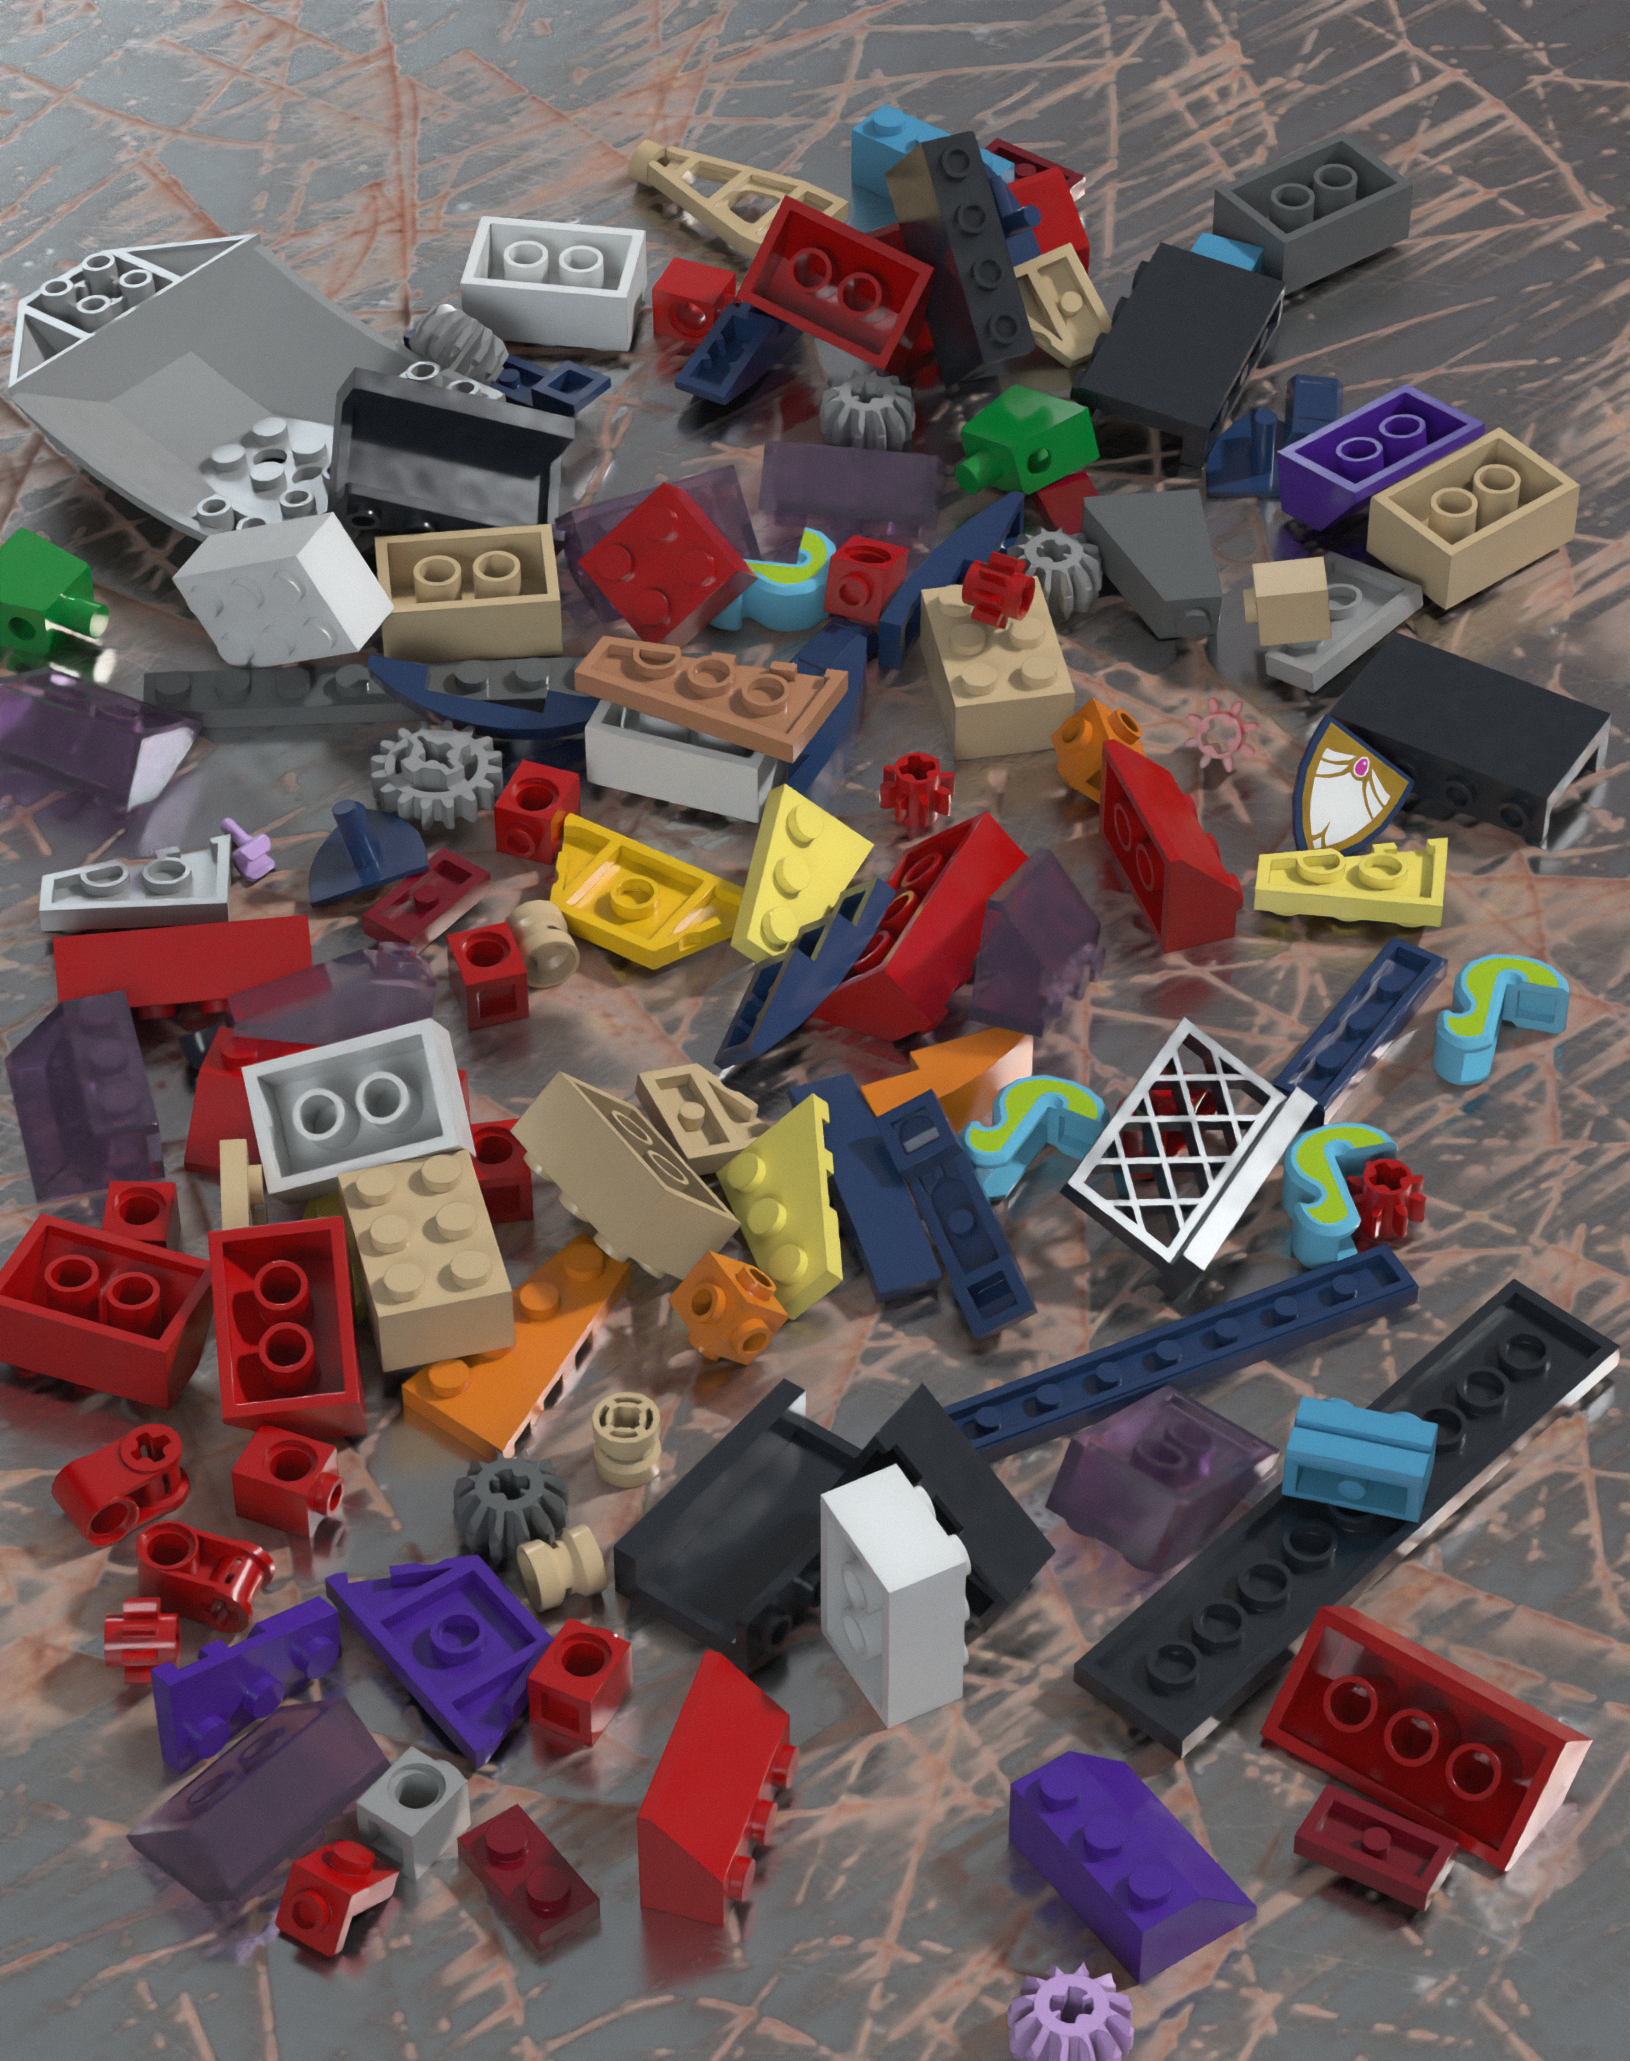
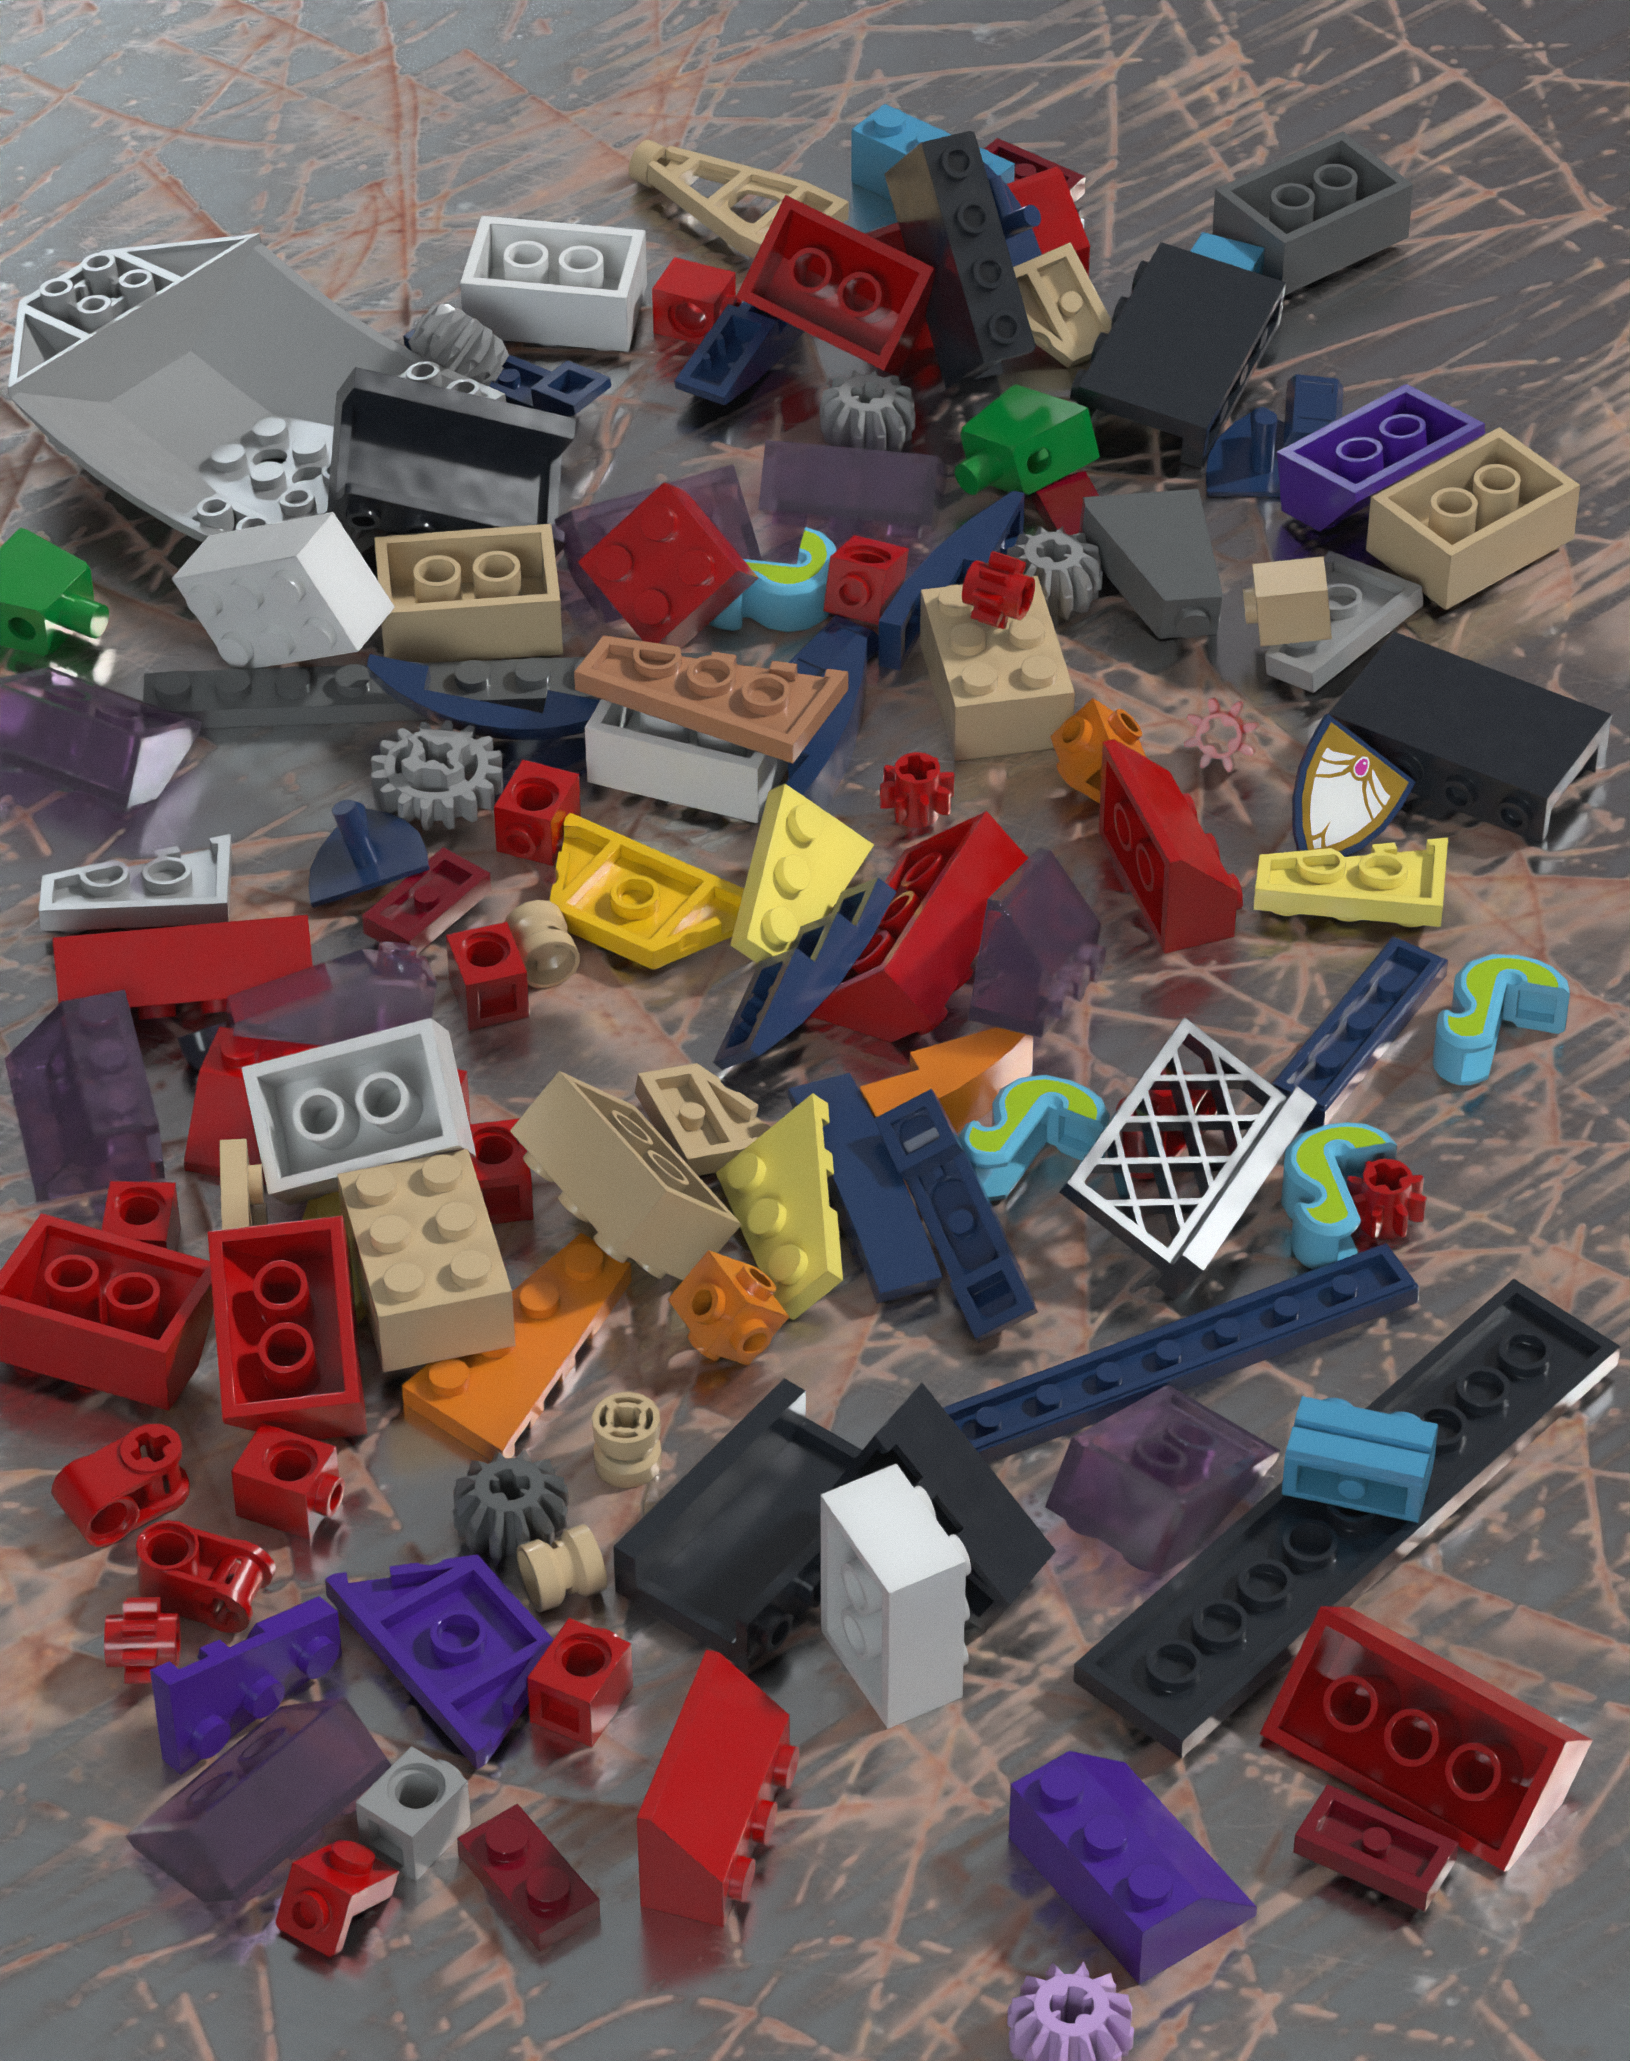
lavender hand [220,818,276,882] -> none

